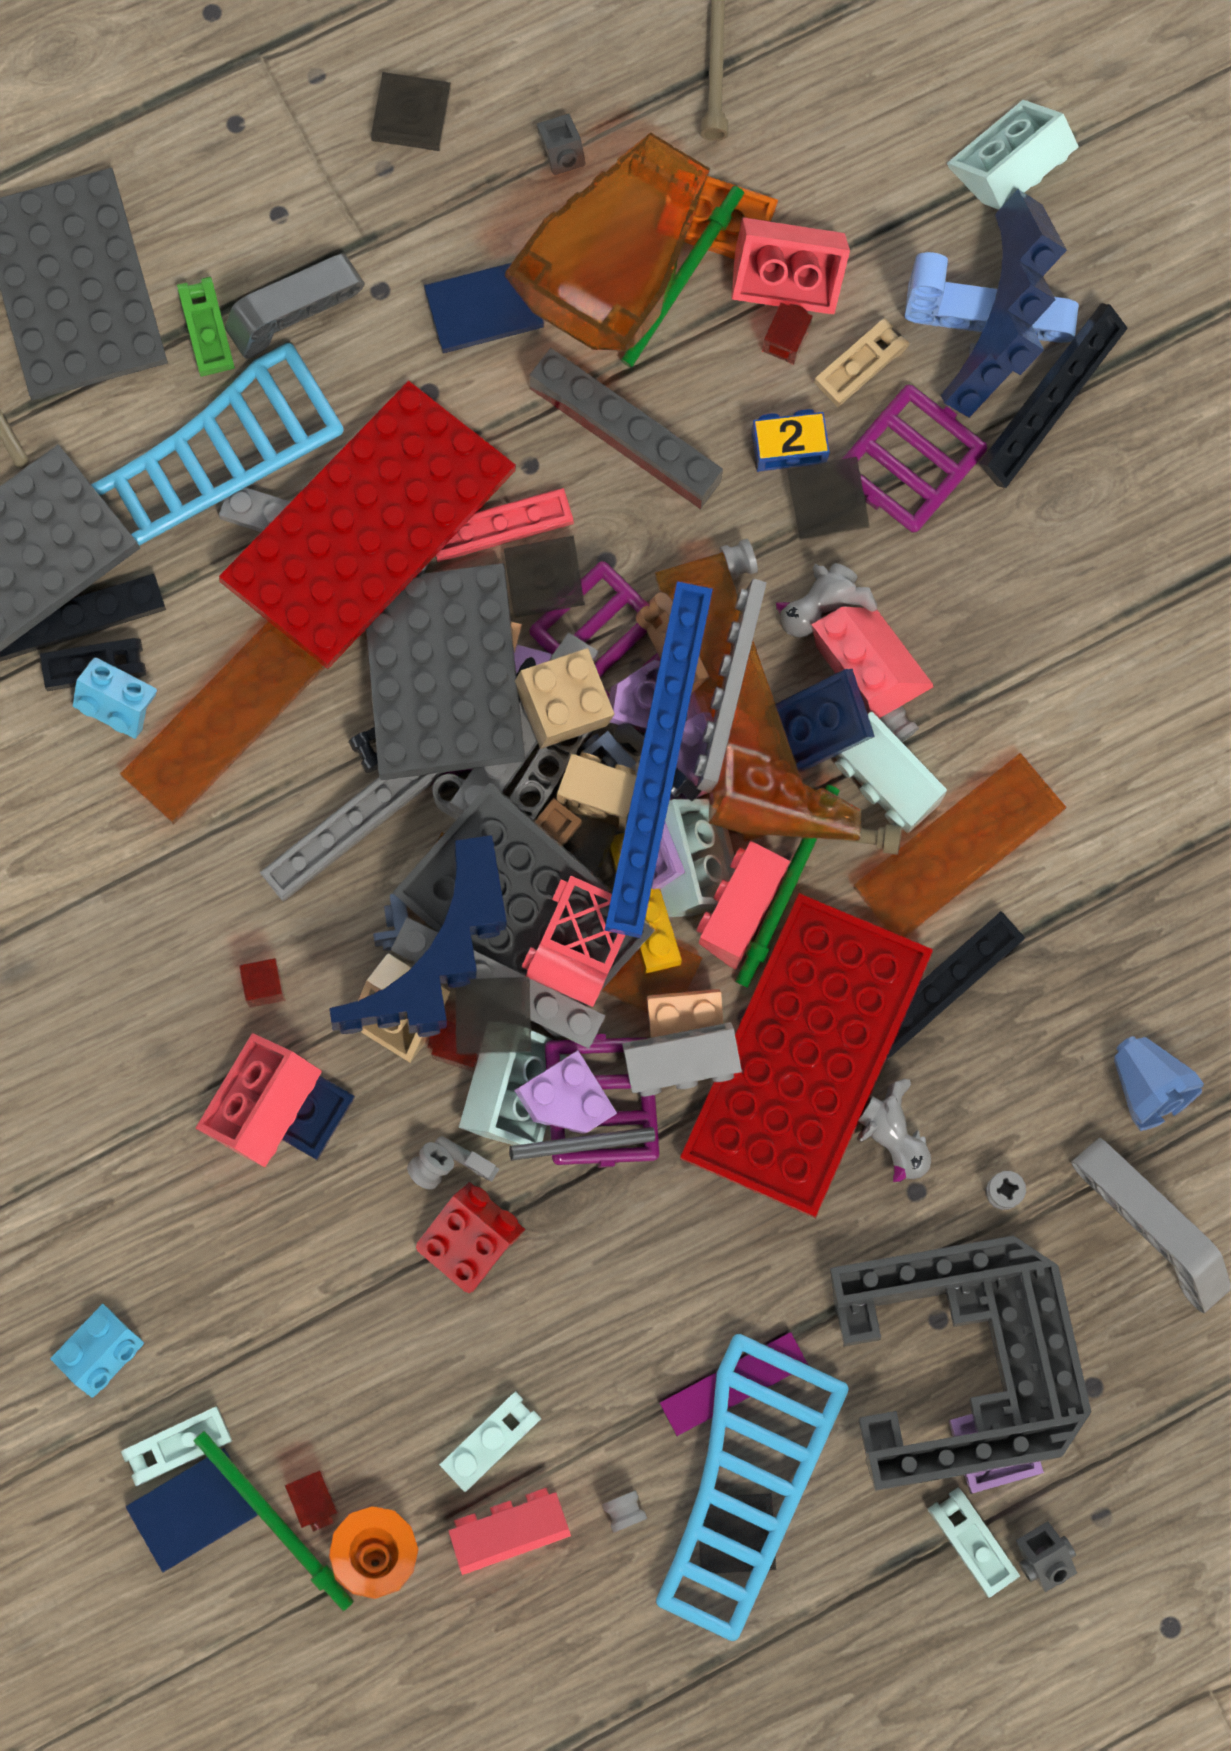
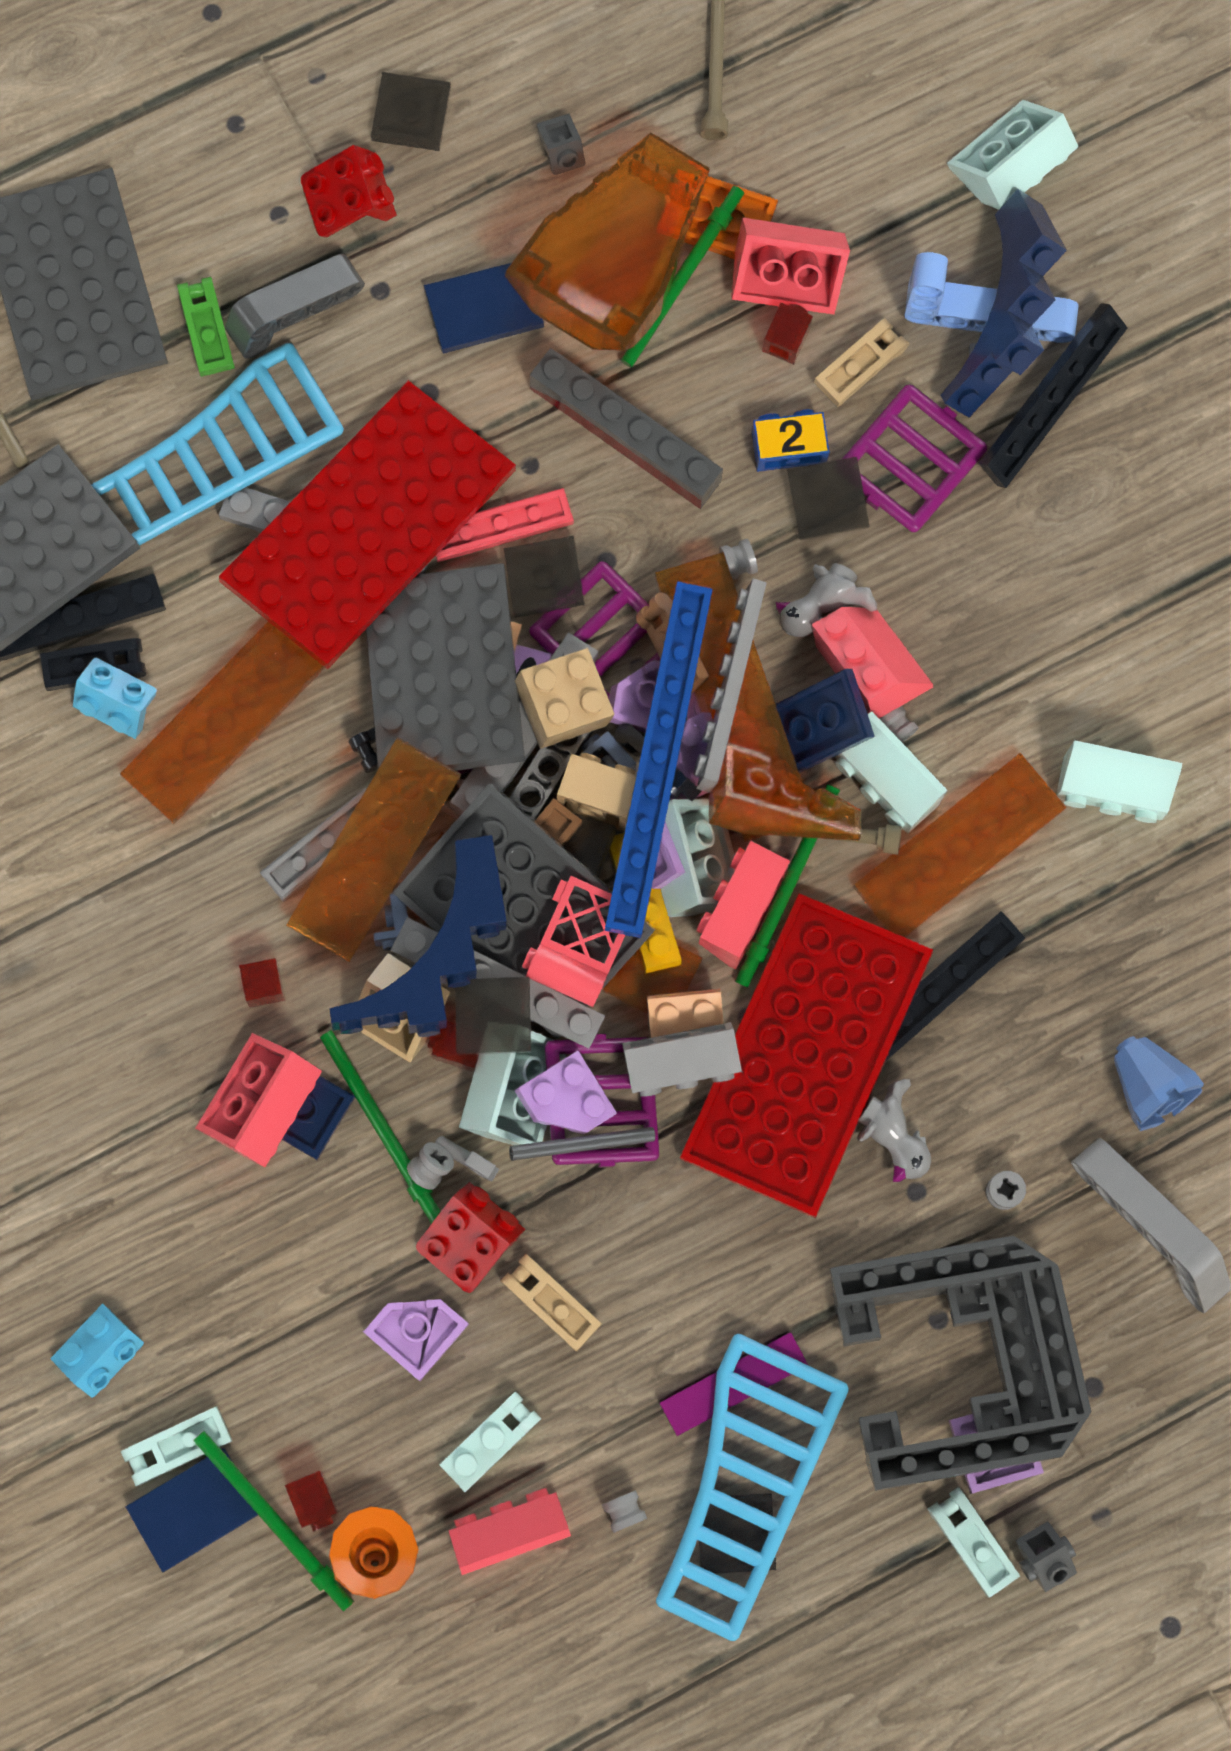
none -> clear orange plate [286,737,461,962]
none -> red bracket [301,145,397,238]
none -> green bar [320,1030,441,1224]
none -> lavender plate [363,1299,469,1381]
none -> tan plate [500,1253,602,1352]
none -> light aqua slope [1056,740,1182,823]

